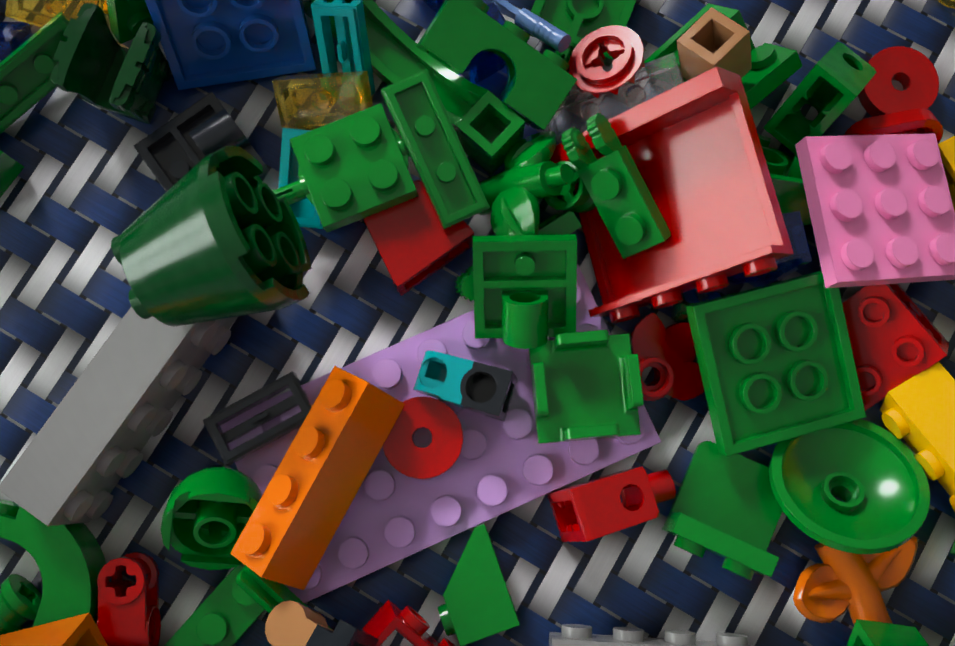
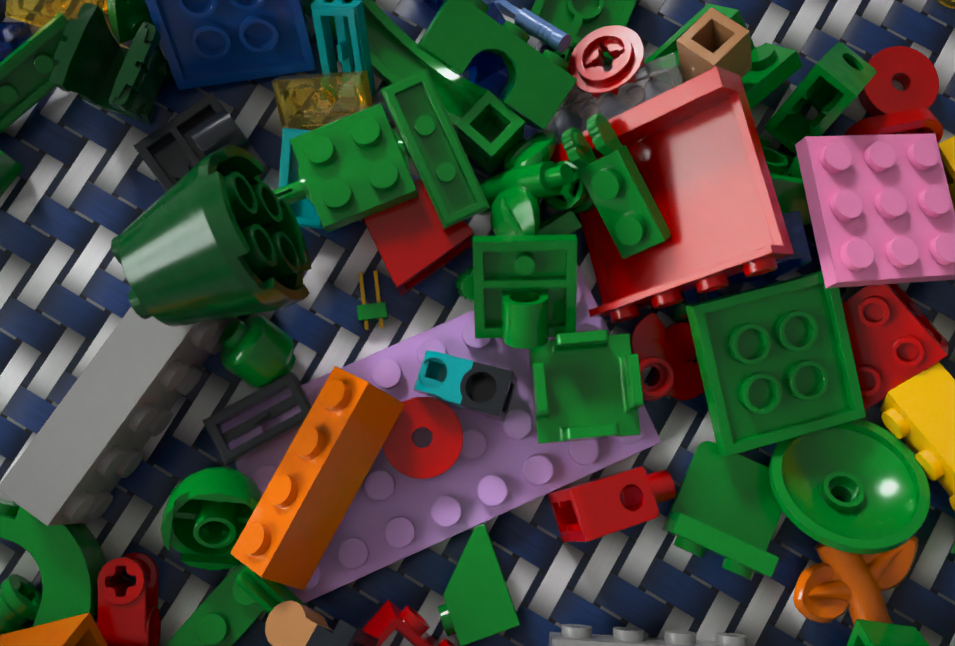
none -> green head [219,314,296,388]
none -> piece [357,270,388,331]

